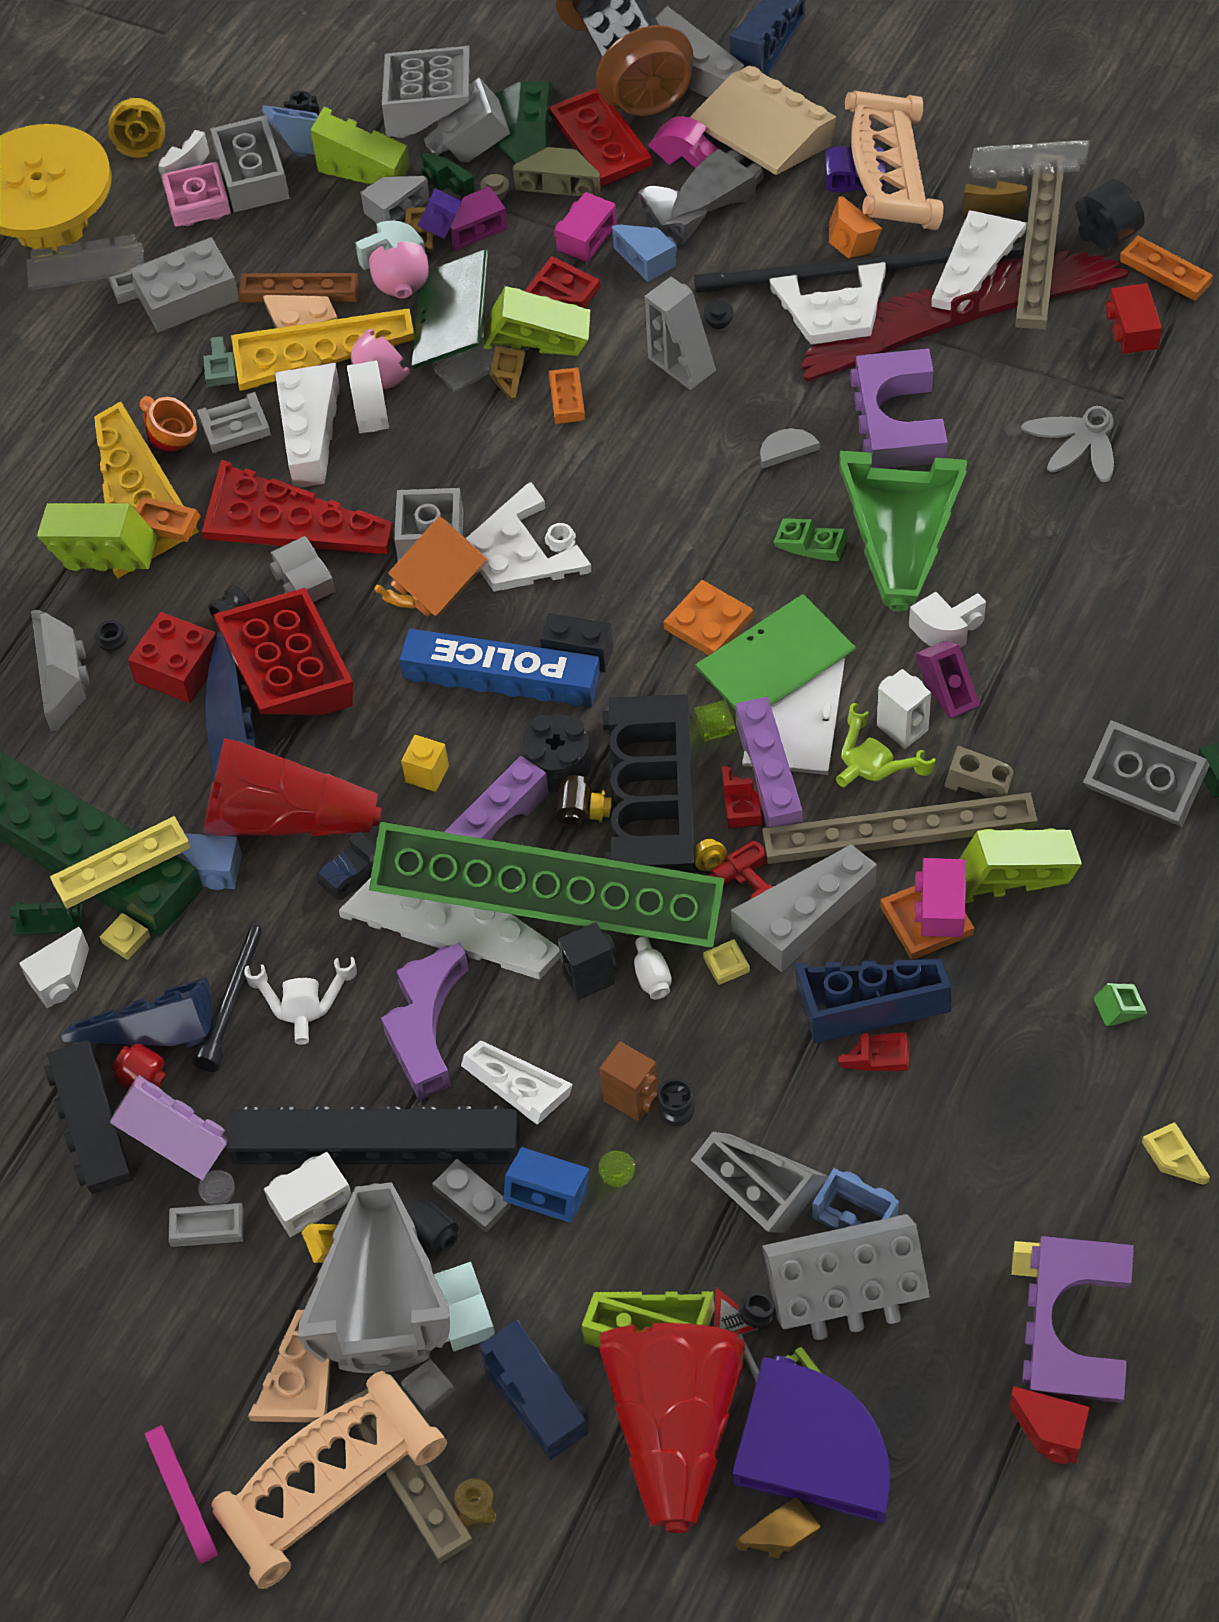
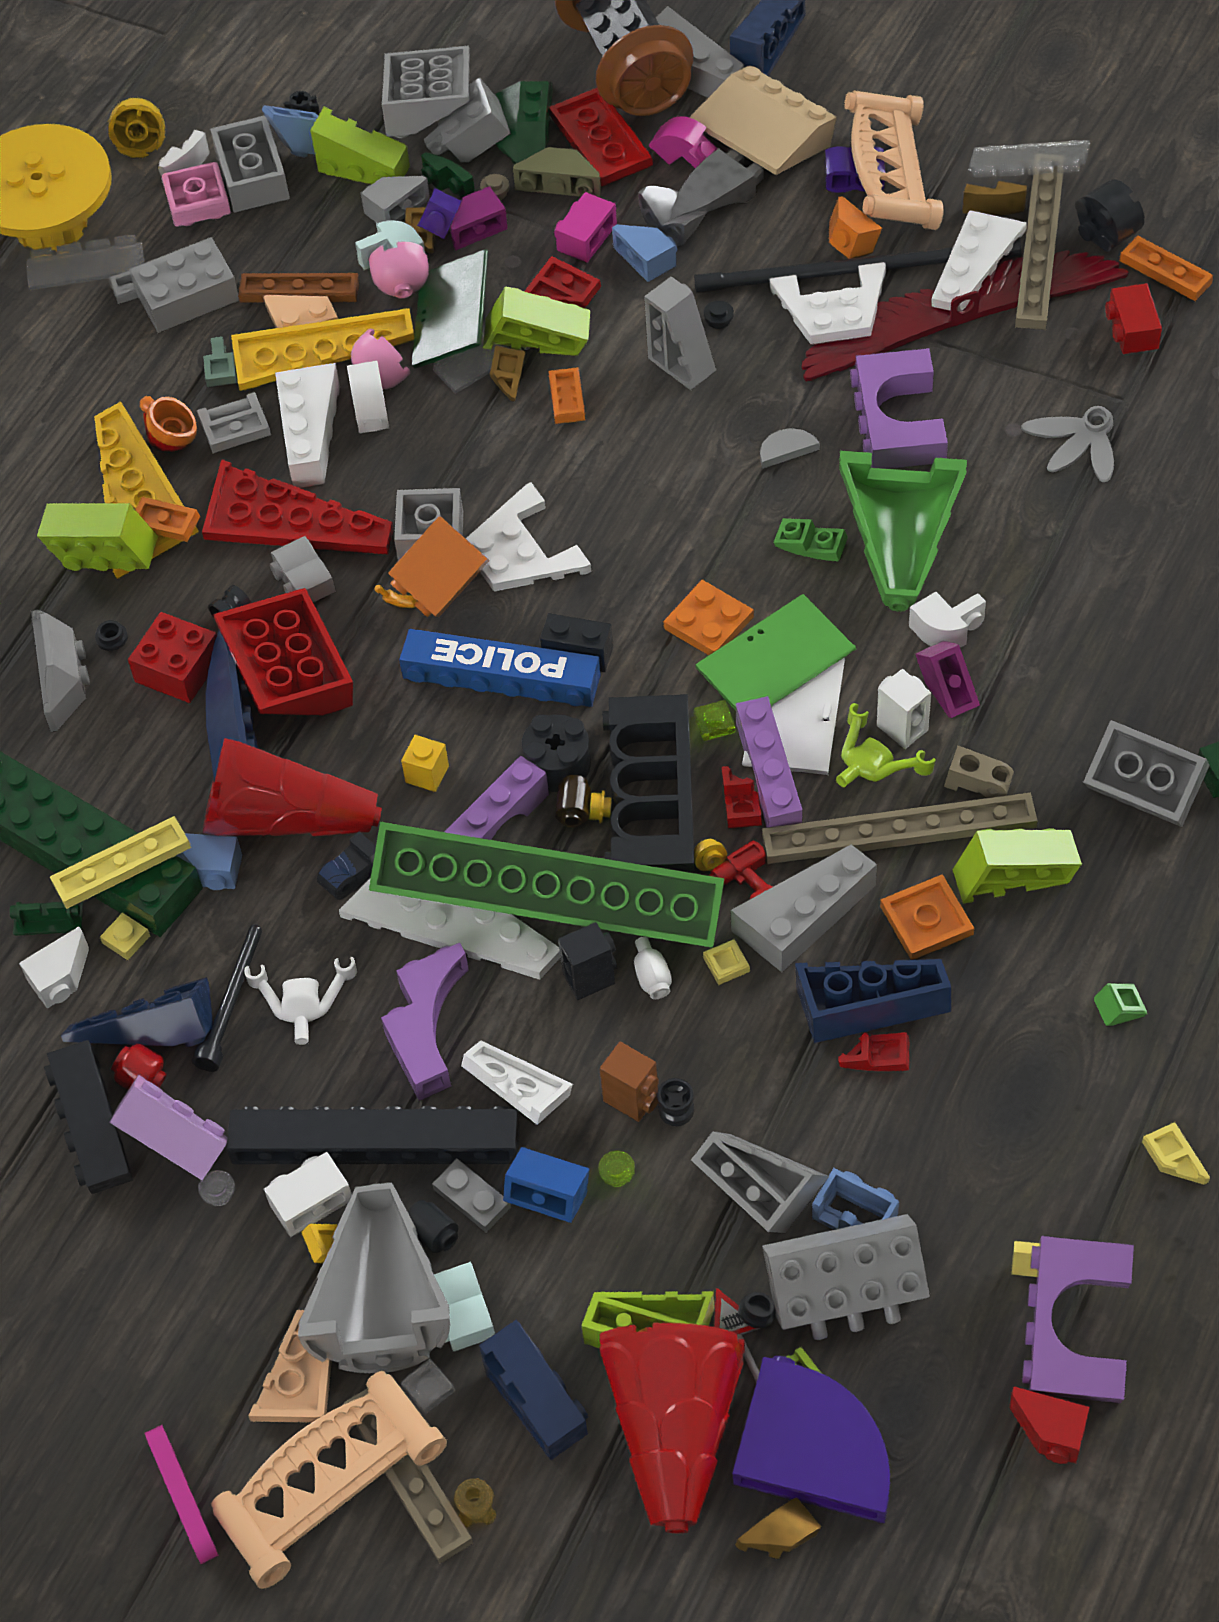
light grey tile [169,1203,244,1247] -> none
white plate [545,523,576,552] -> none
dark pink brick [914,858,965,937] -> none

